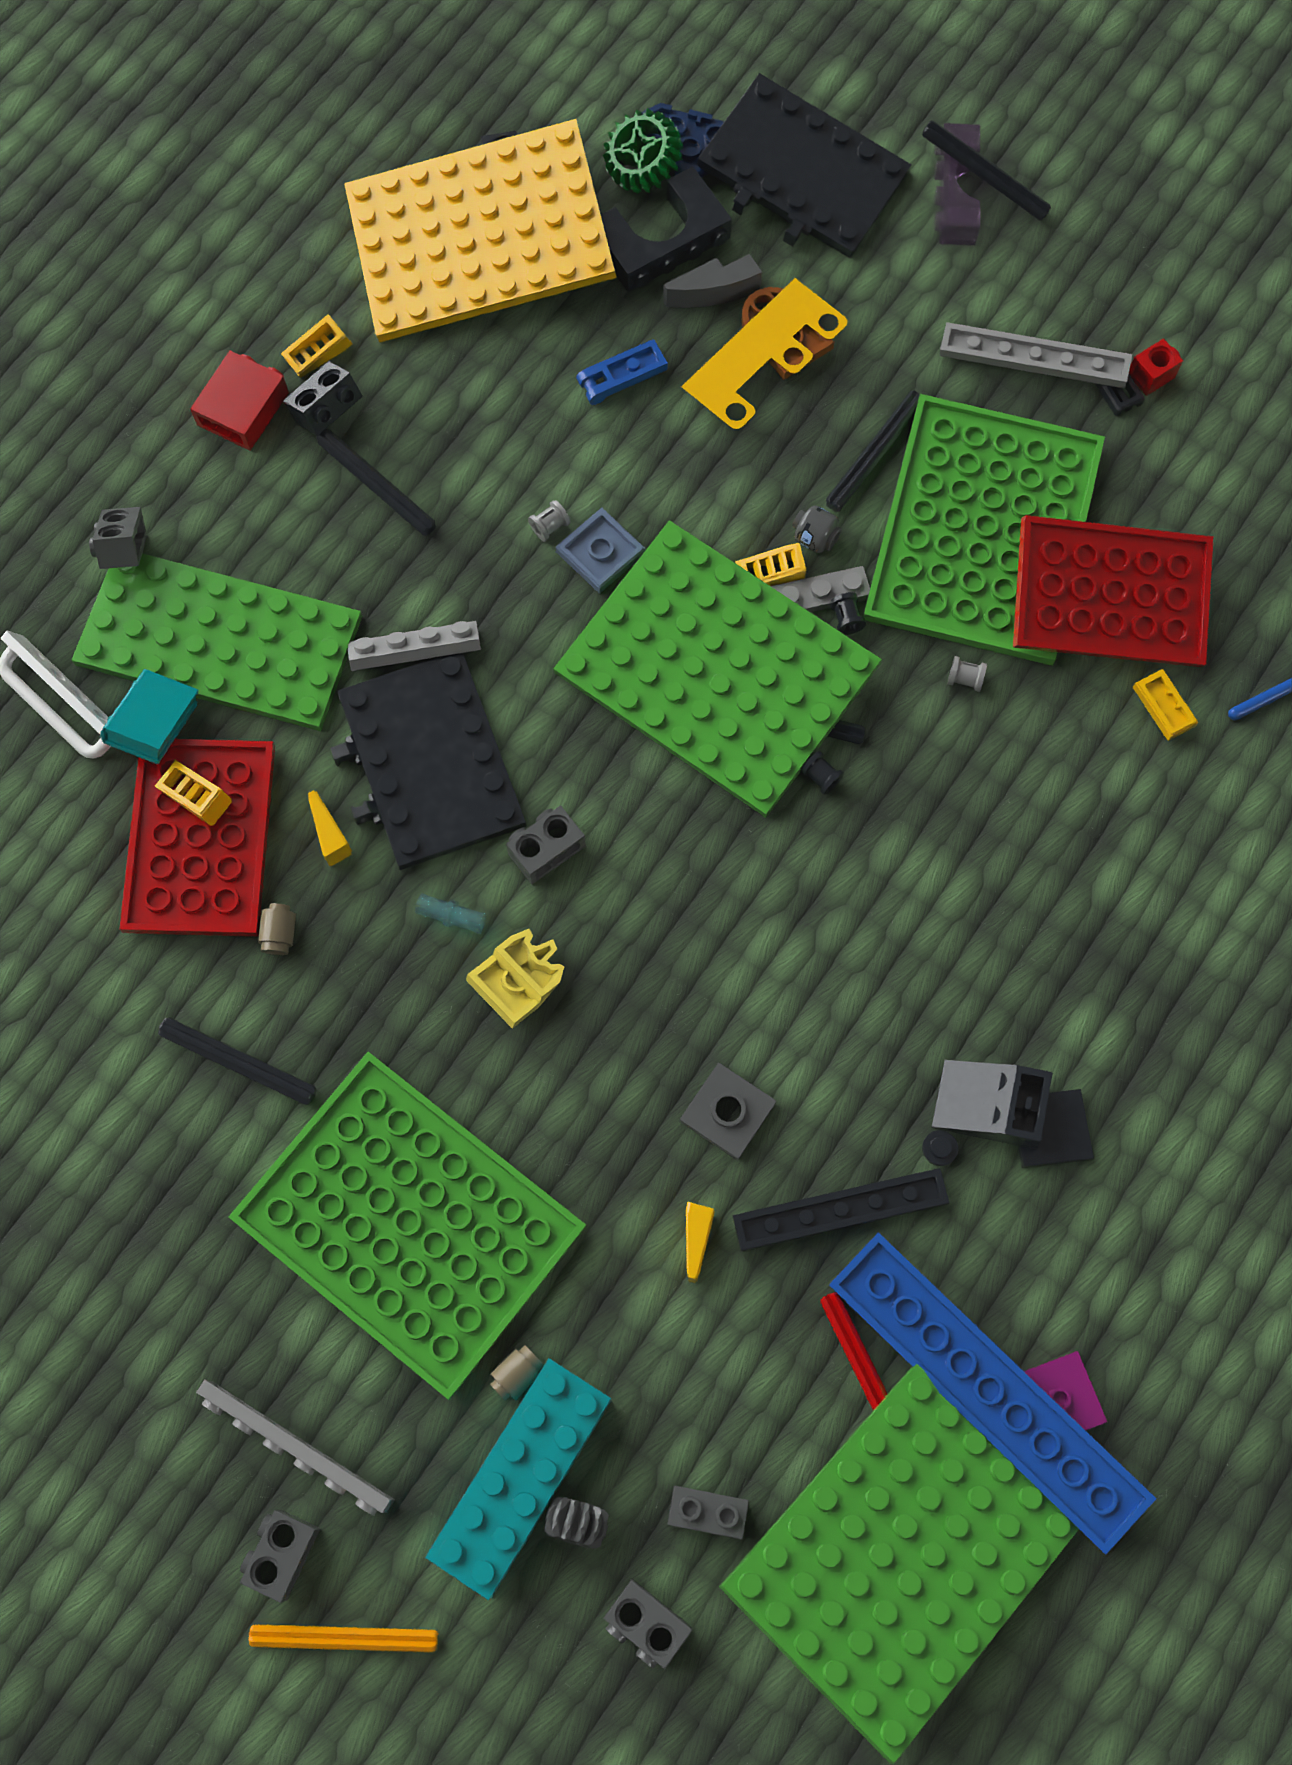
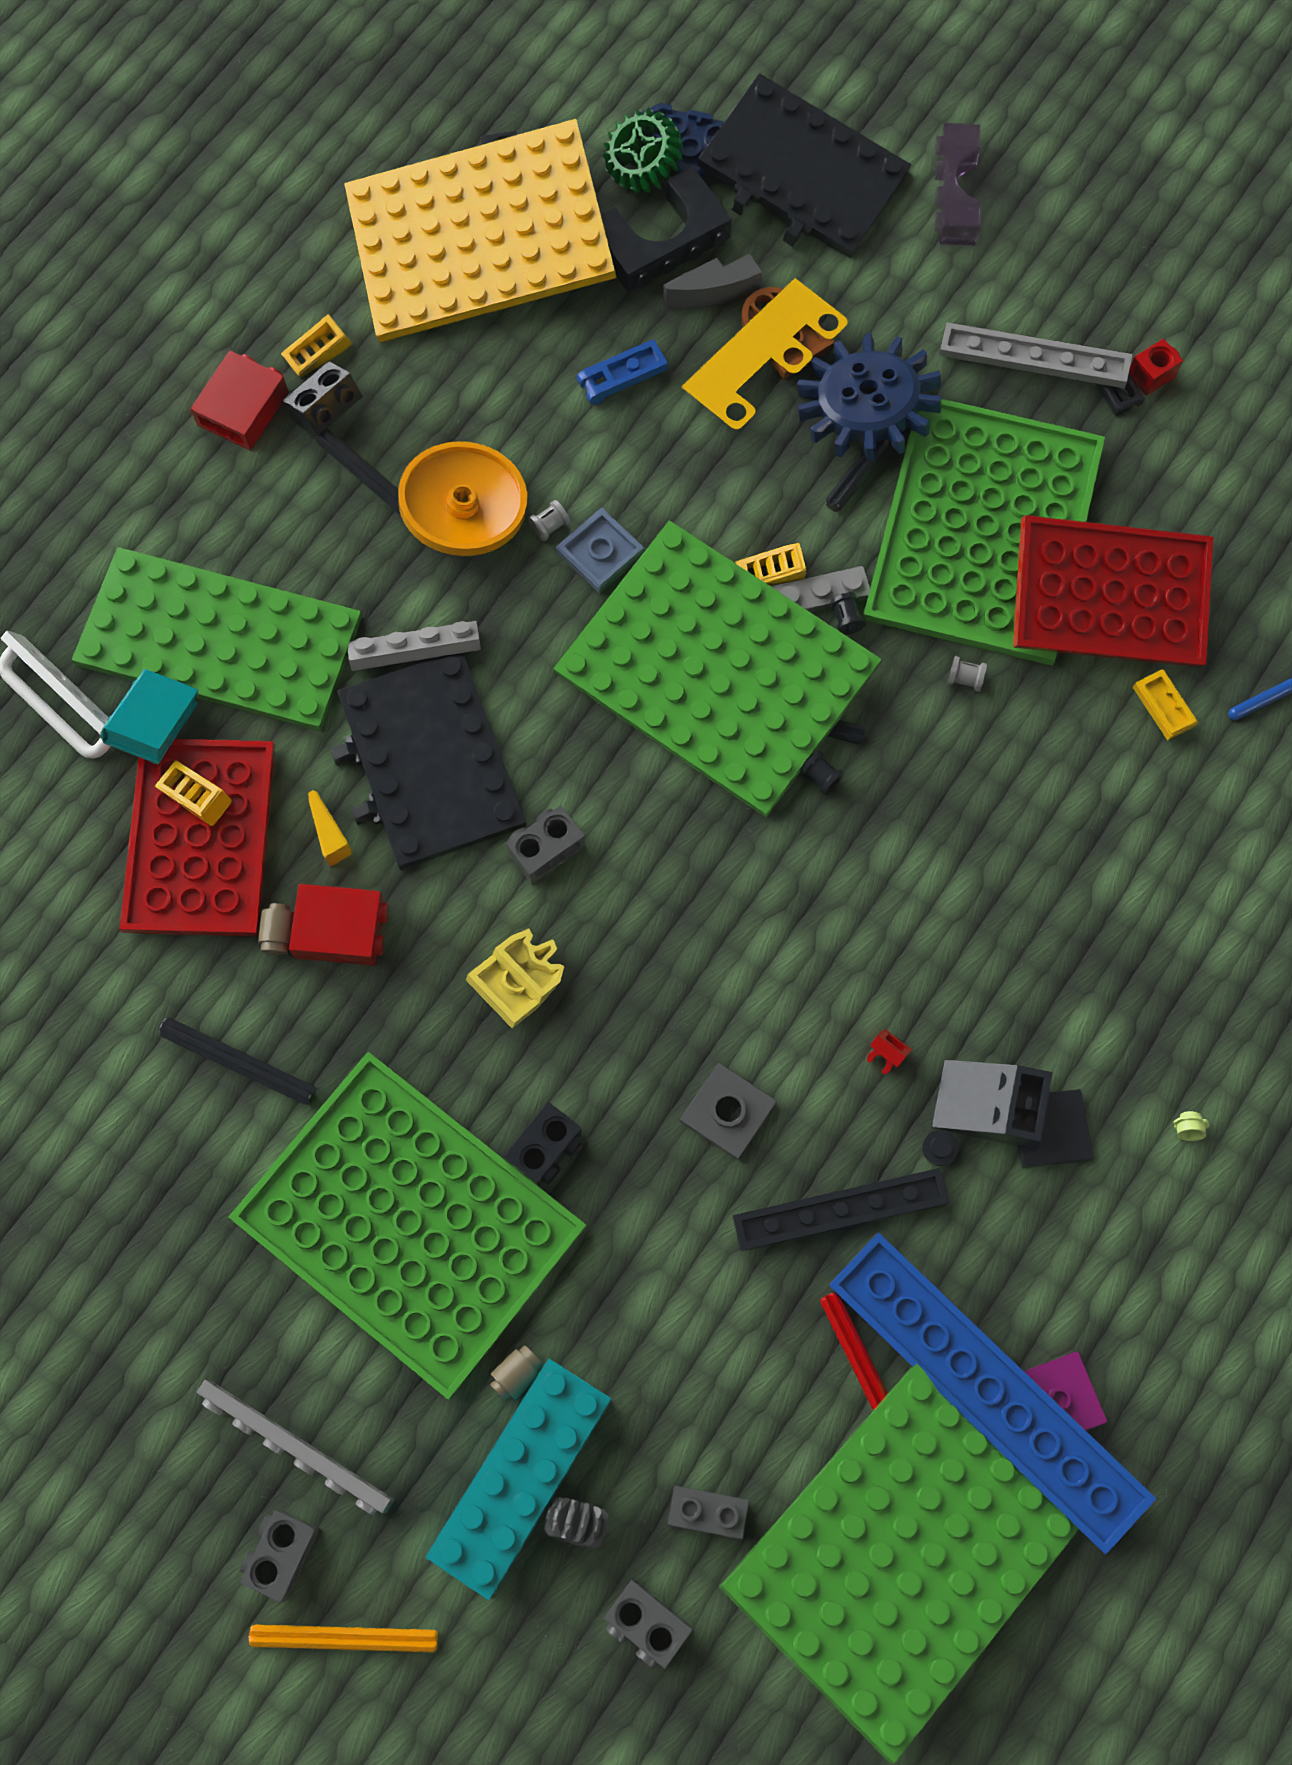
dark grey brick [89,507,147,569] -> none
clear light blue pin [415,893,487,934] -> none
yellow slope [686,1202,715,1283] -> none
dark grey head [792,506,842,553] -> none
black axle [922,120,1051,220] -> none
none -> red brick [289,884,389,966]
none -> light orange dish [399,442,527,556]
none -> black brick [503,1101,583,1187]
none -> dark blue gear [798,333,942,461]
none -> red tile [867,1029,912,1074]
none -> yellowish green plate [1174,1111,1209,1141]

